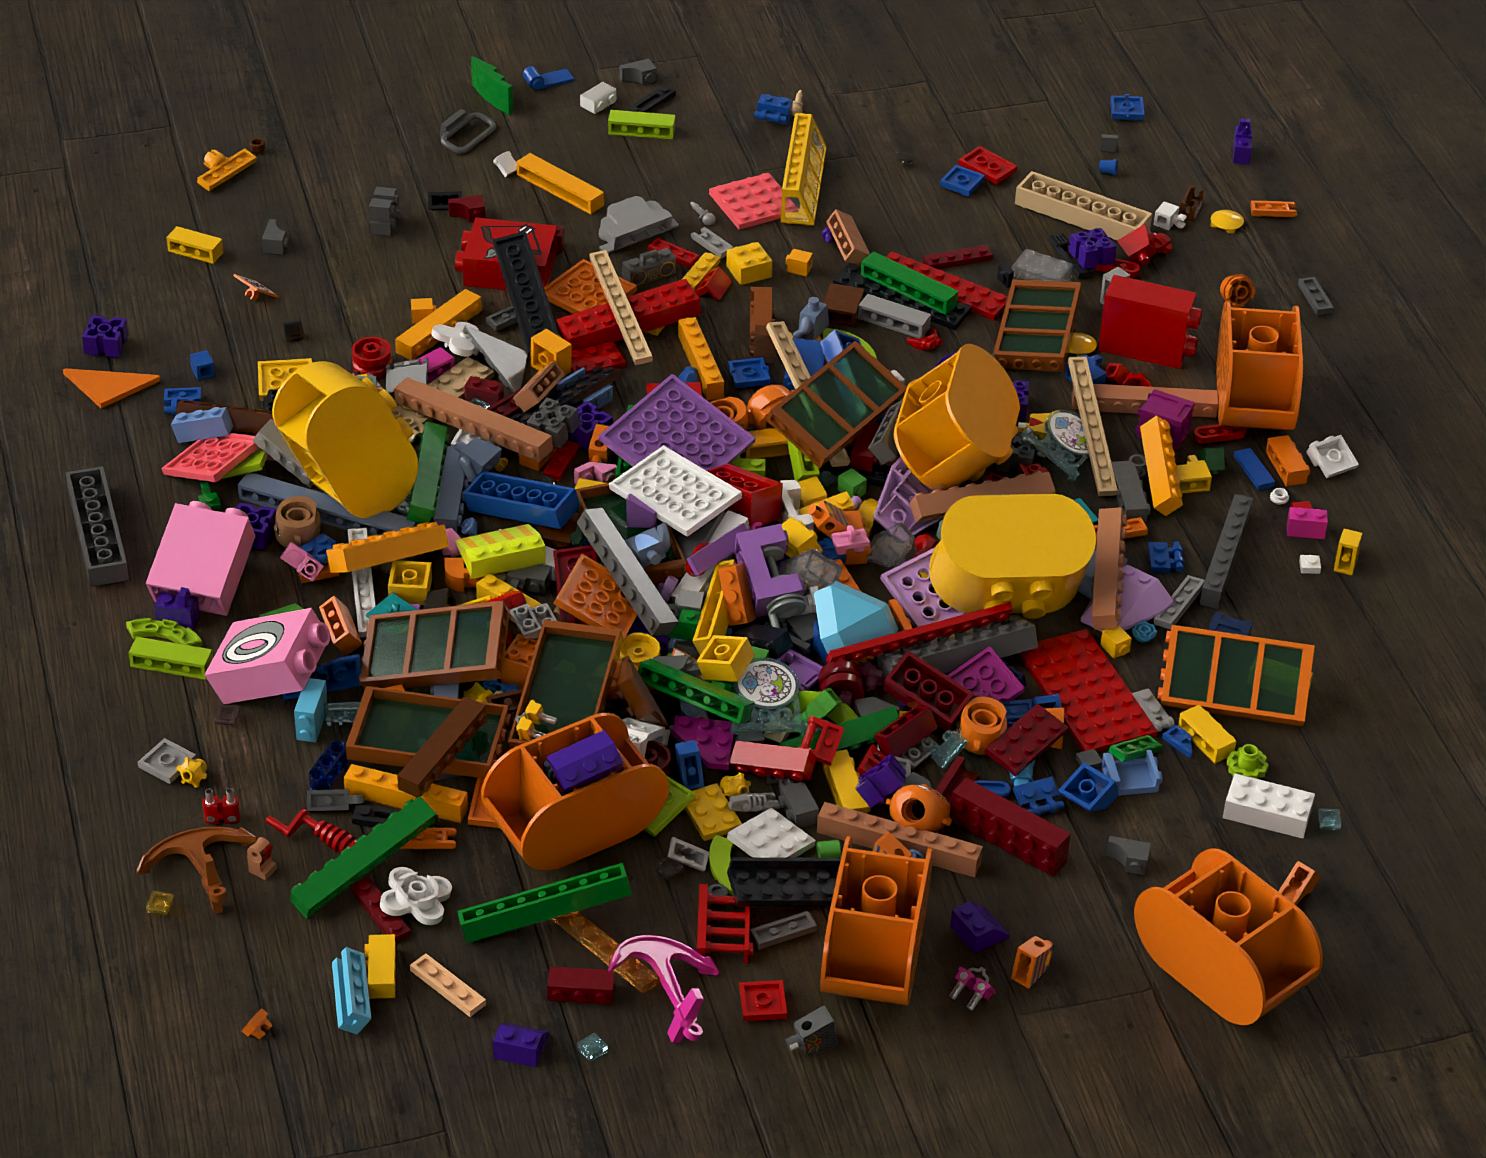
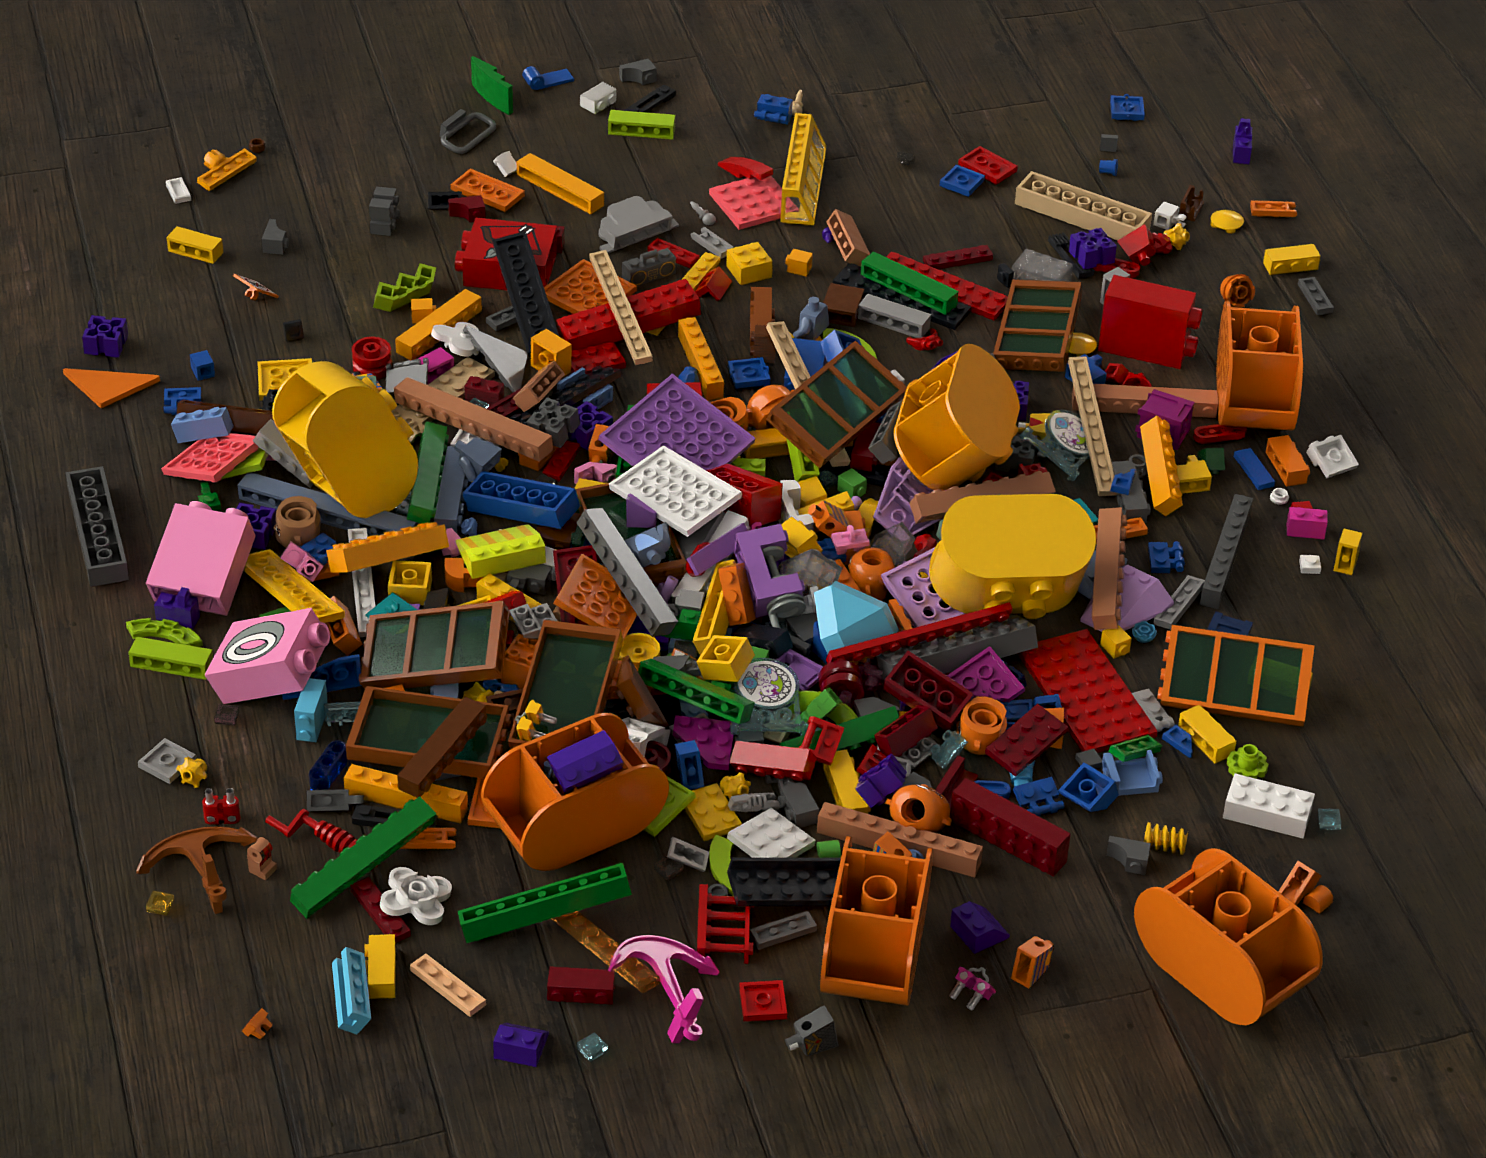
none -> white tile [166,177,191,204]
none -> yellow plate [243,549,345,623]
none -> lime brick [373,263,436,312]
none -> orange plate [450,168,525,212]
none -> red slope [718,157,773,180]
none -> orange piece [848,547,895,601]
none -> blue tile [1110,469,1136,495]
none -> yellow piece [1144,822,1188,855]
none -> yellow rock [1163,223,1190,250]
none -> yellow brick [1263,244,1321,275]
none -> orange brick [1303,885,1333,914]

